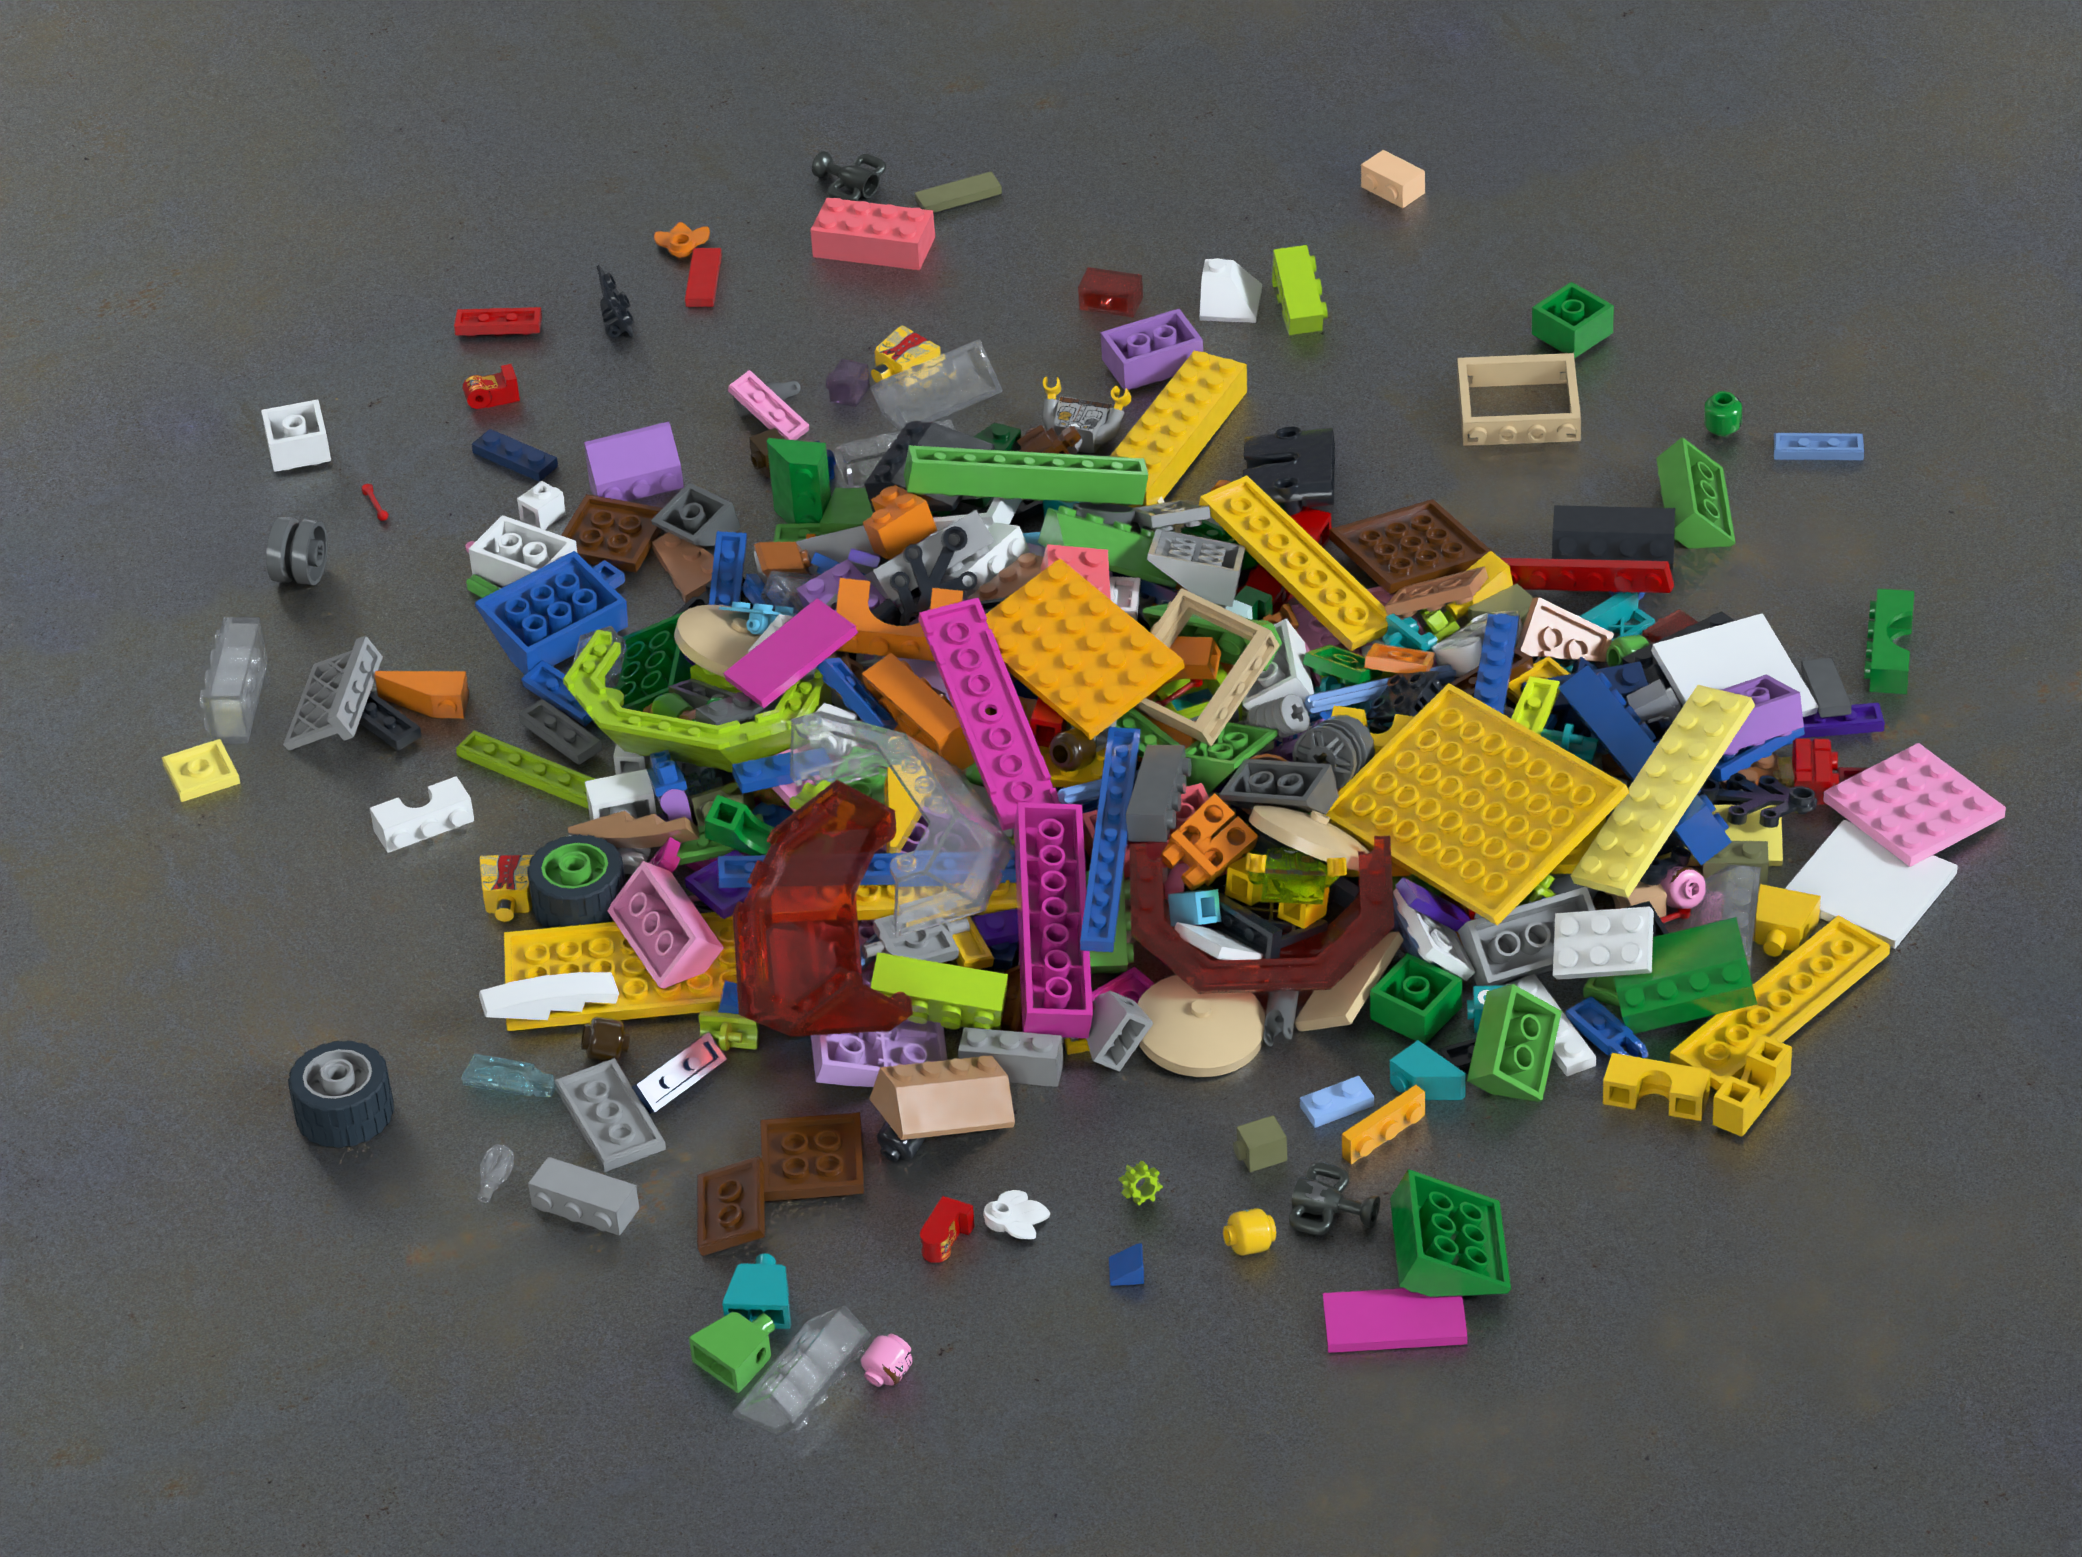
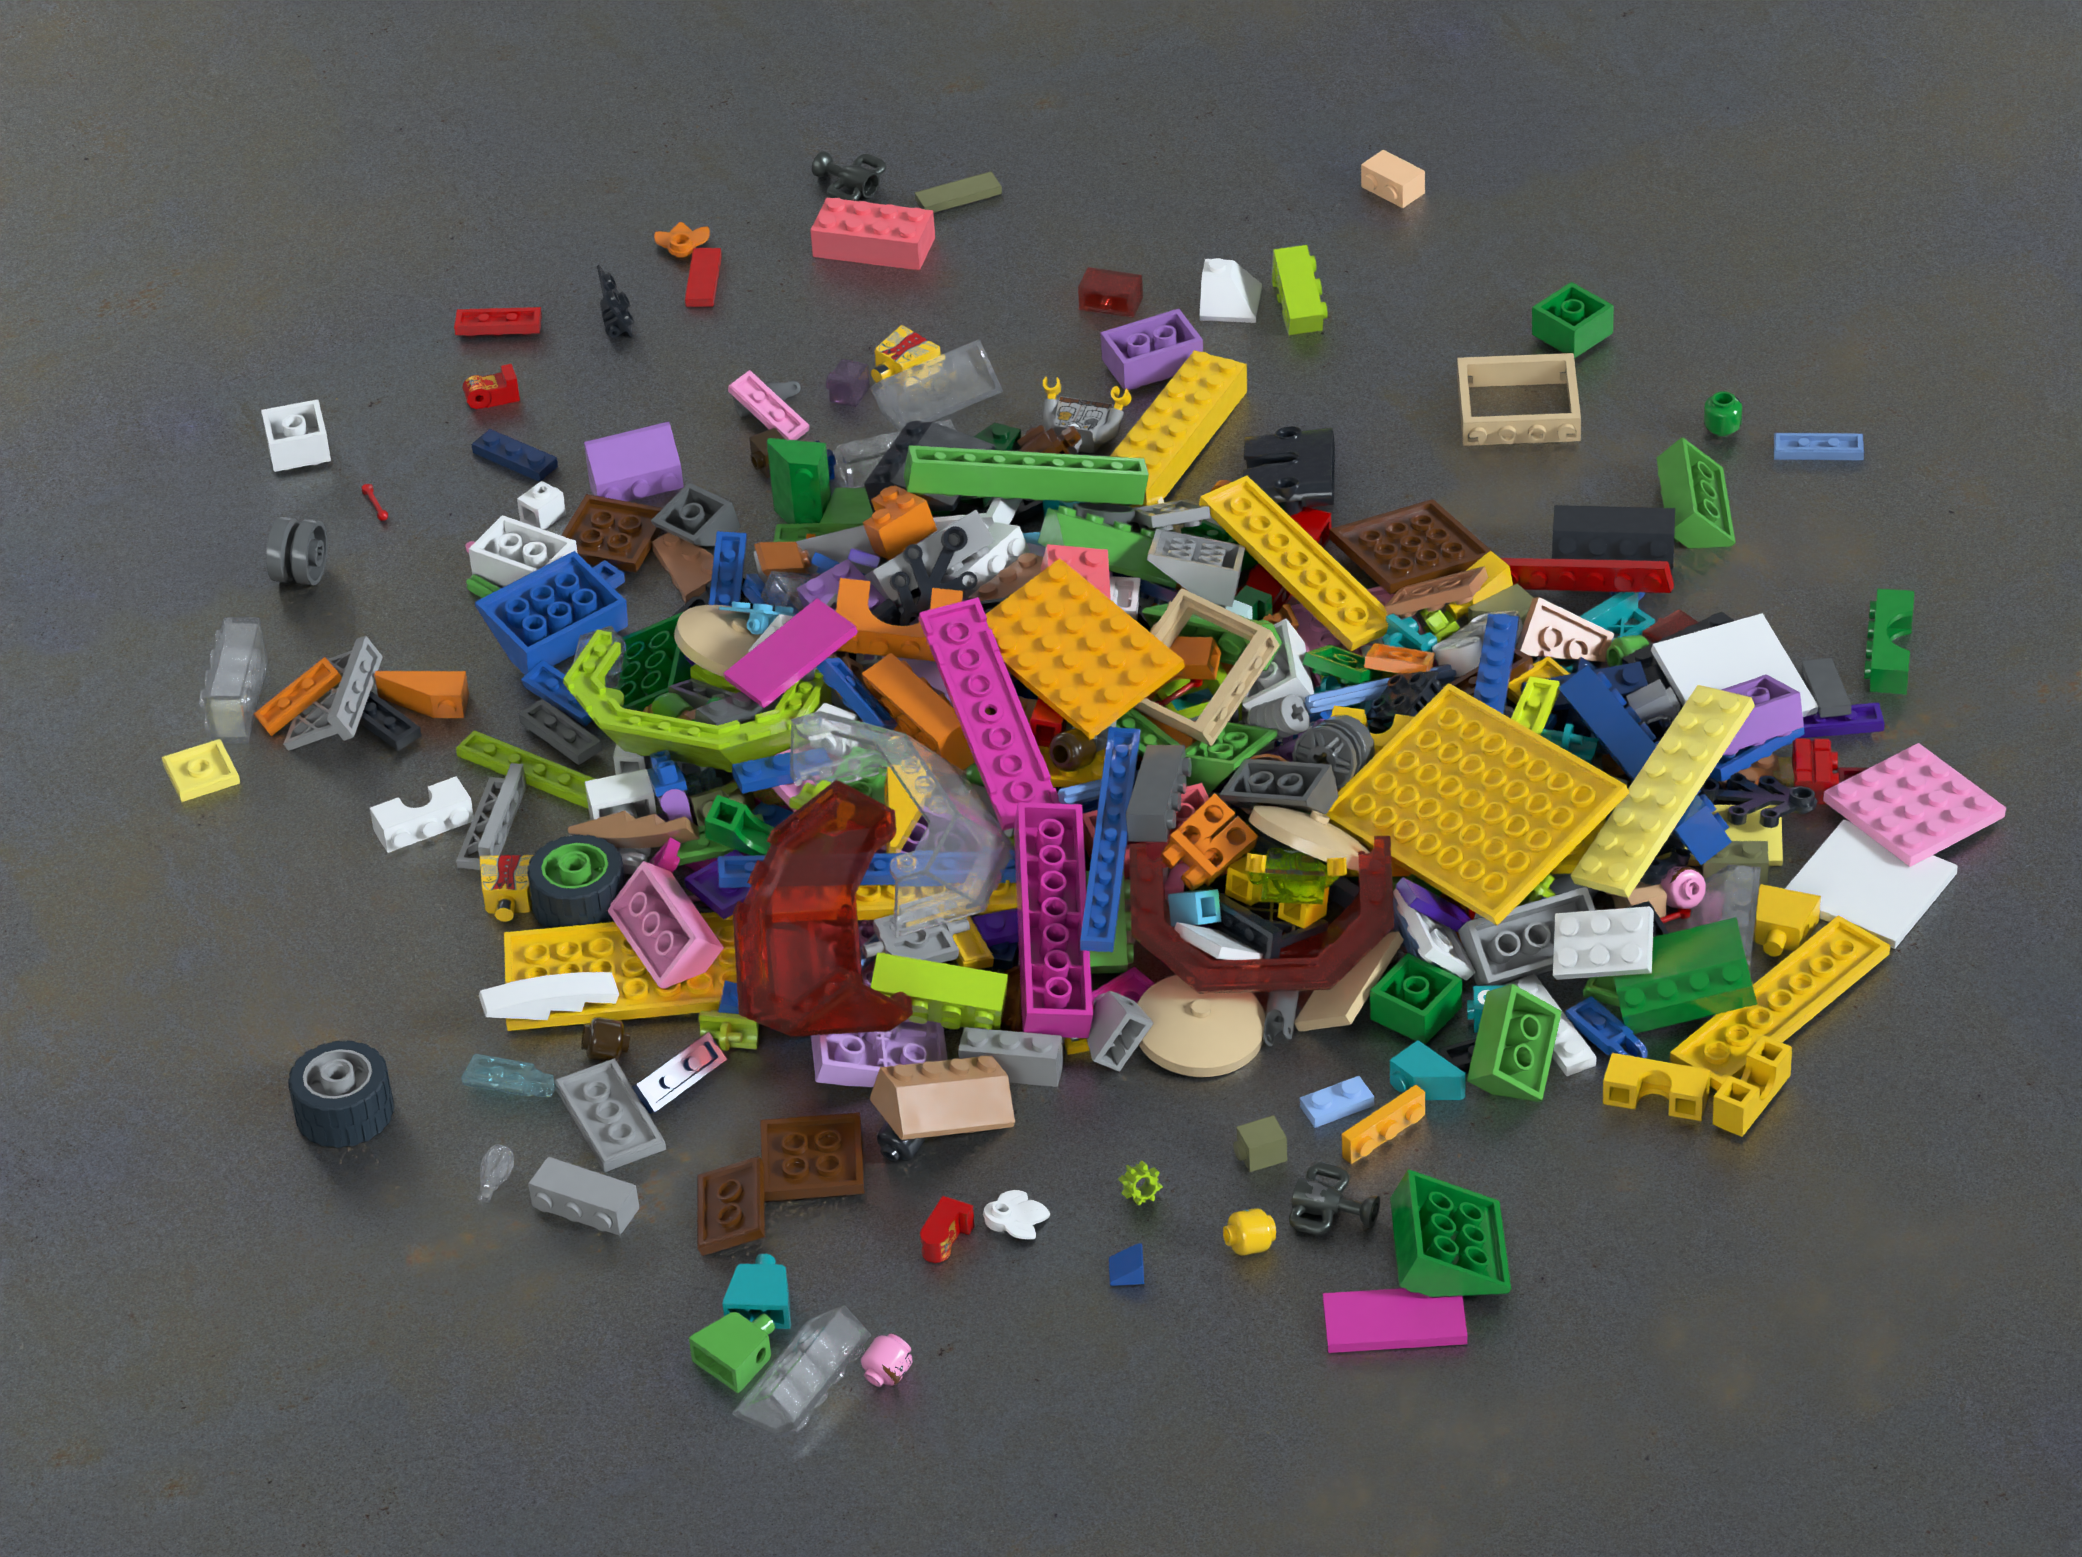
none -> orange tile [253,657,342,736]
none -> light grey fence [456,763,526,870]

